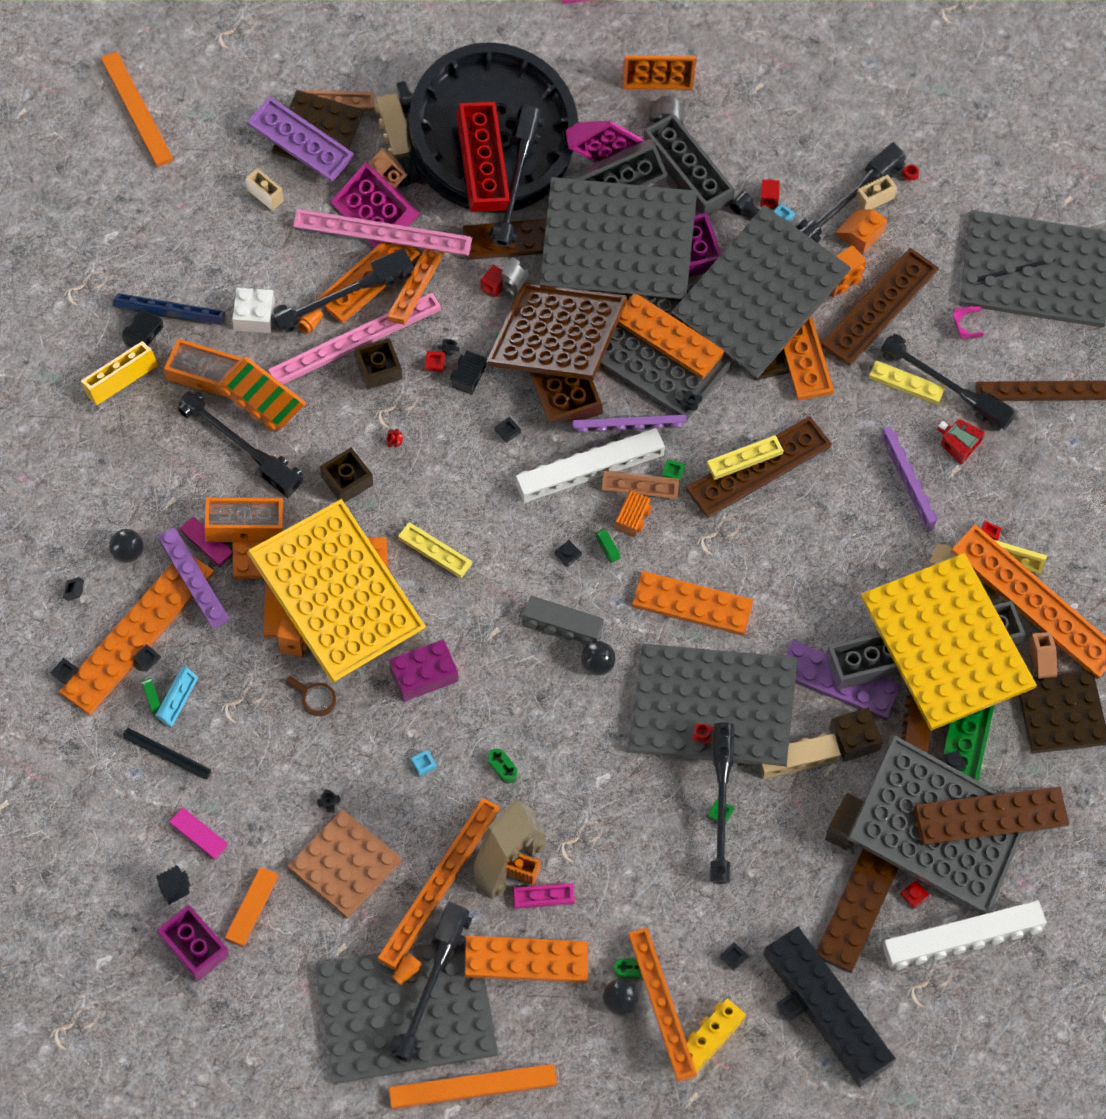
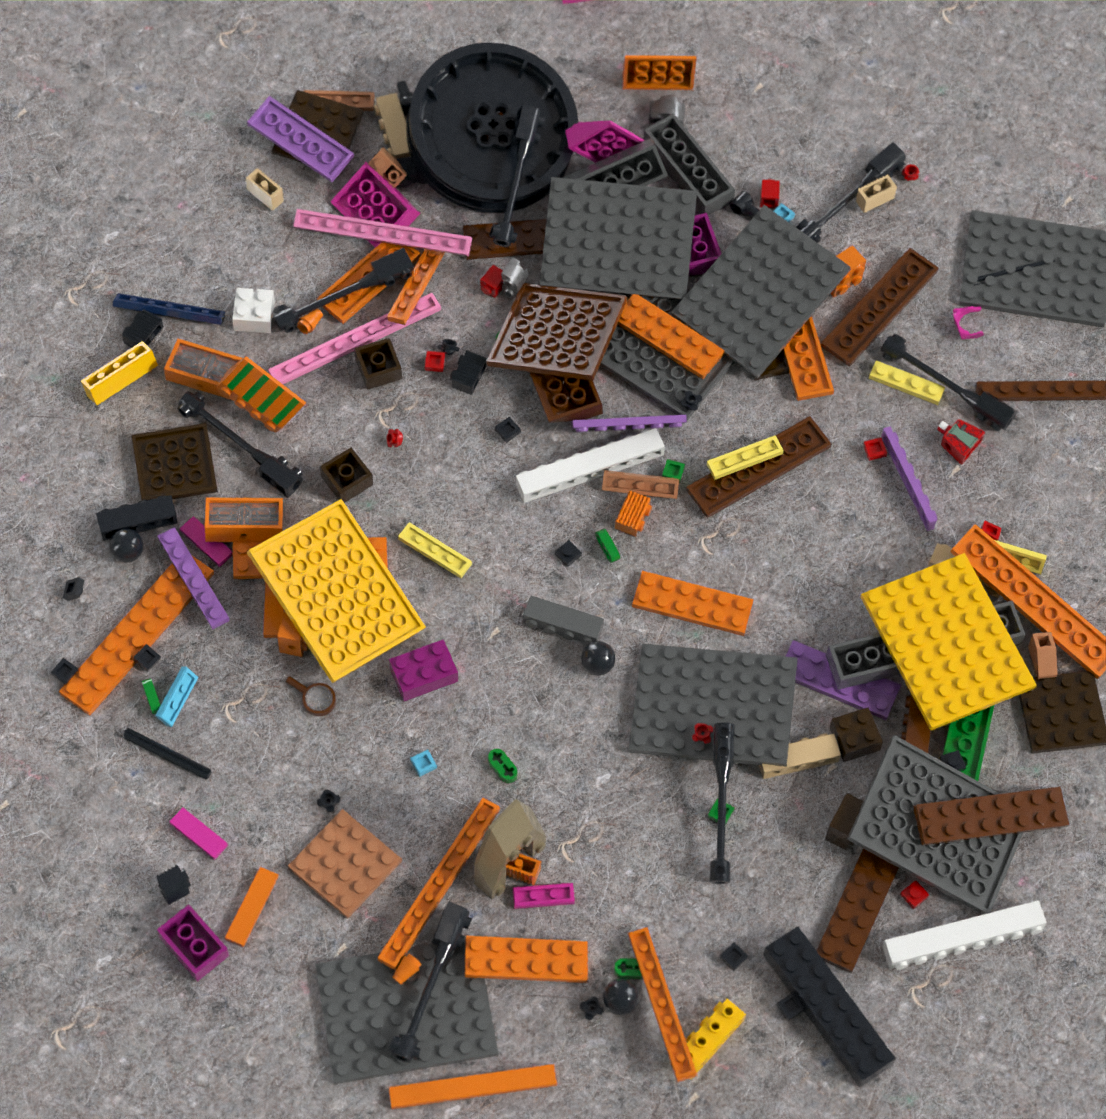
orange tile [101,51,173,167] -> none
red brick [456,102,510,212] -> none
orange slope [835,209,888,254] -> none
none -> black brick [96,495,178,541]
none -> dark brown plate [131,423,218,500]
none -> black plate [580,996,604,1020]
none -> red plate [863,437,887,461]

